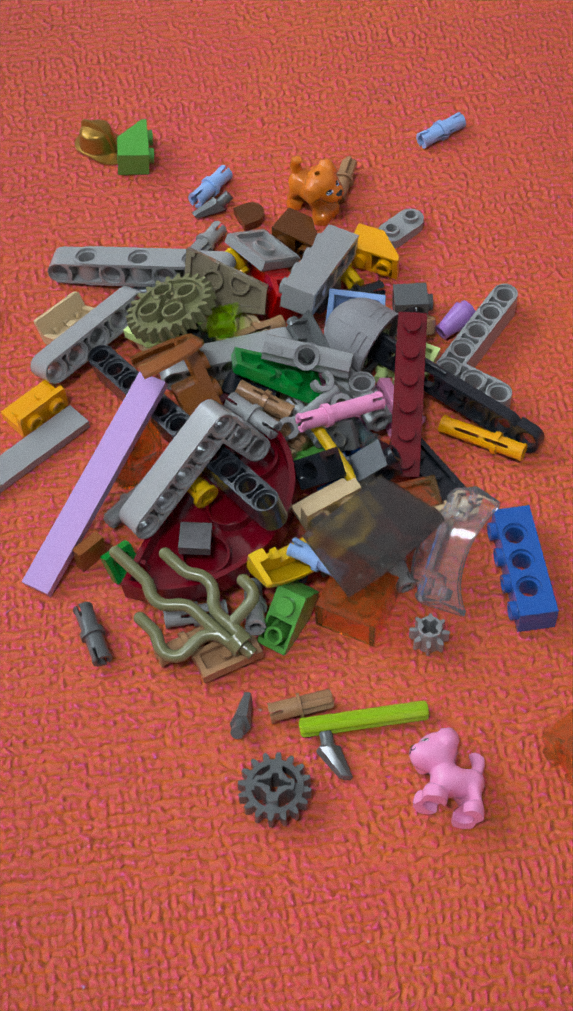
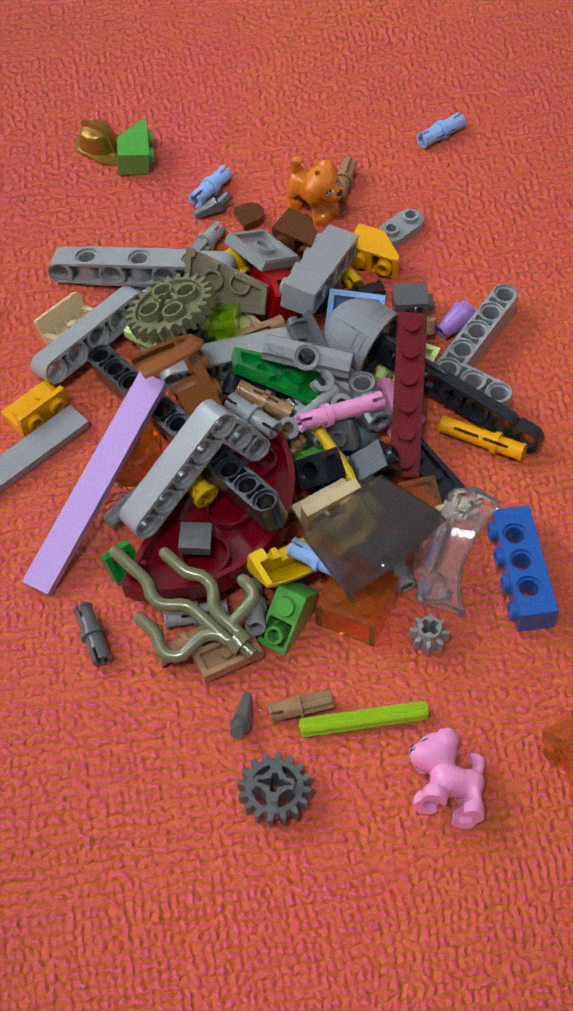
dark orange tile [73,531,106,572] -> none
dark grey bar [316,730,353,780] -> none

